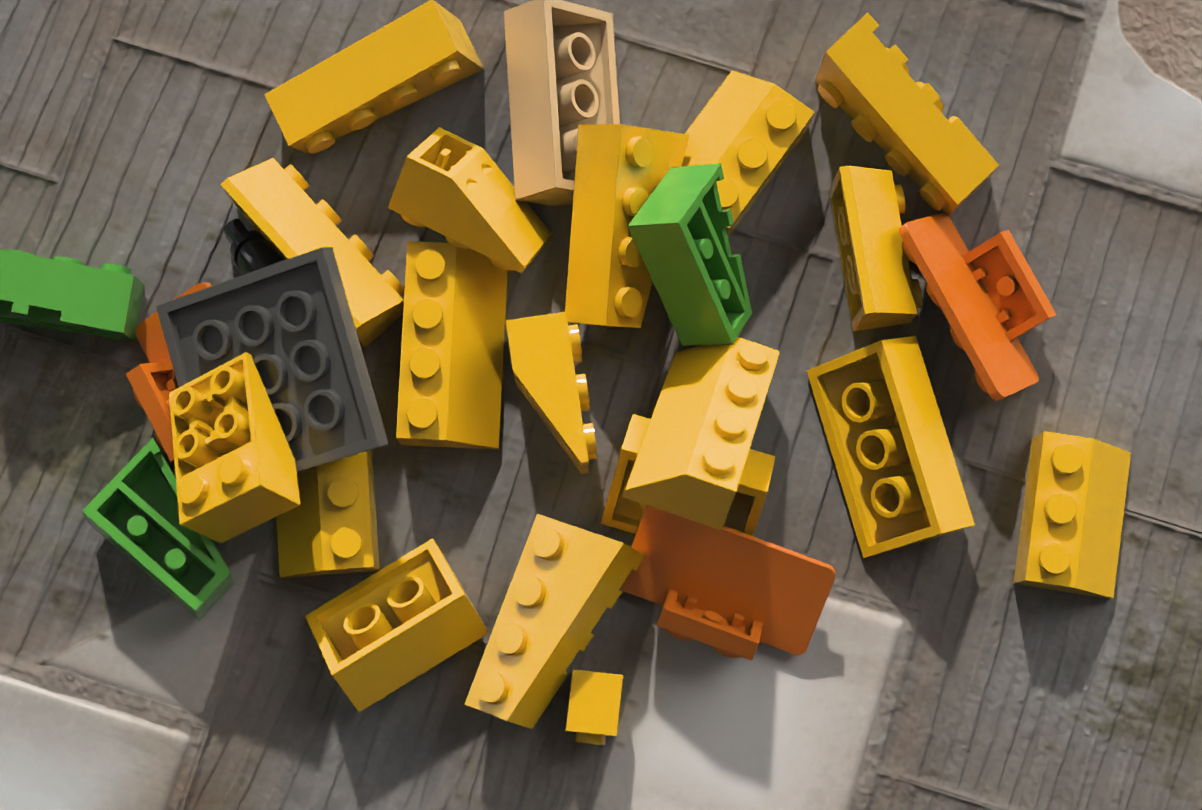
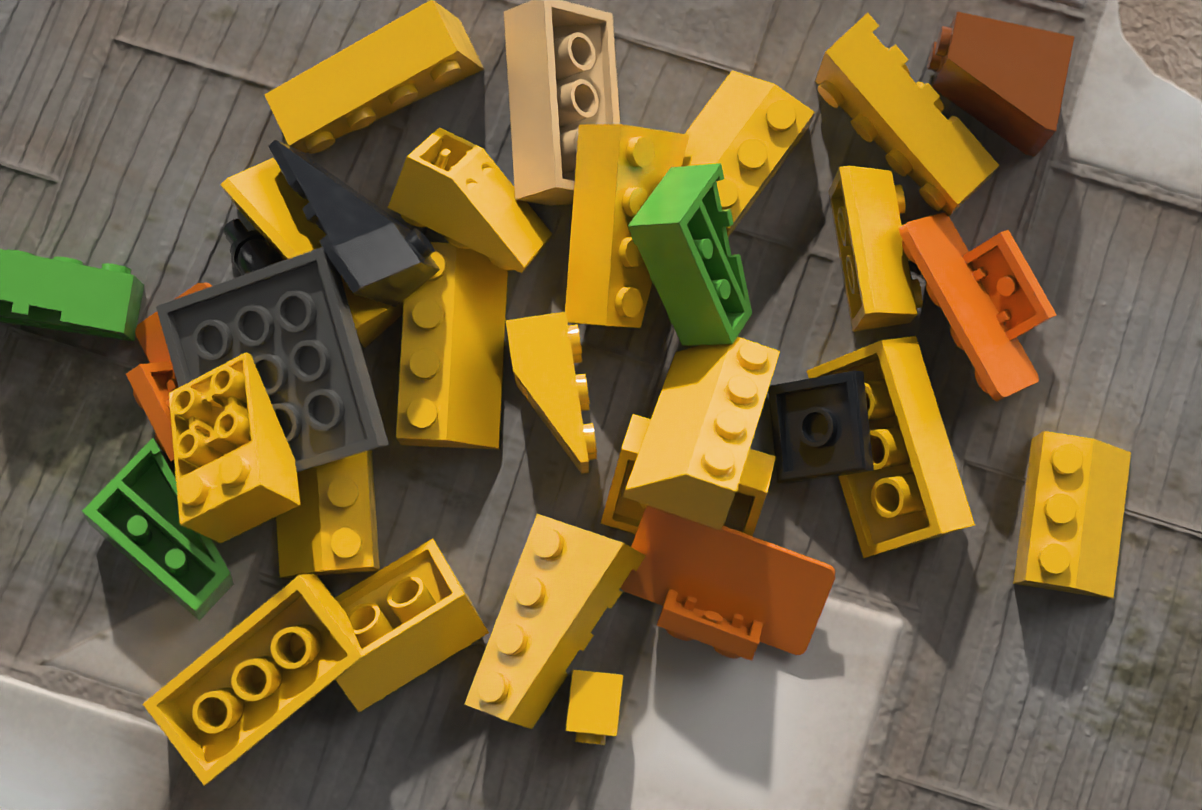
none -> yellow slope [143,573,364,786]
none -> black wedge [268,140,440,307]
none -> black tile [768,370,874,484]
none -> dark orange slope [927,11,1075,157]

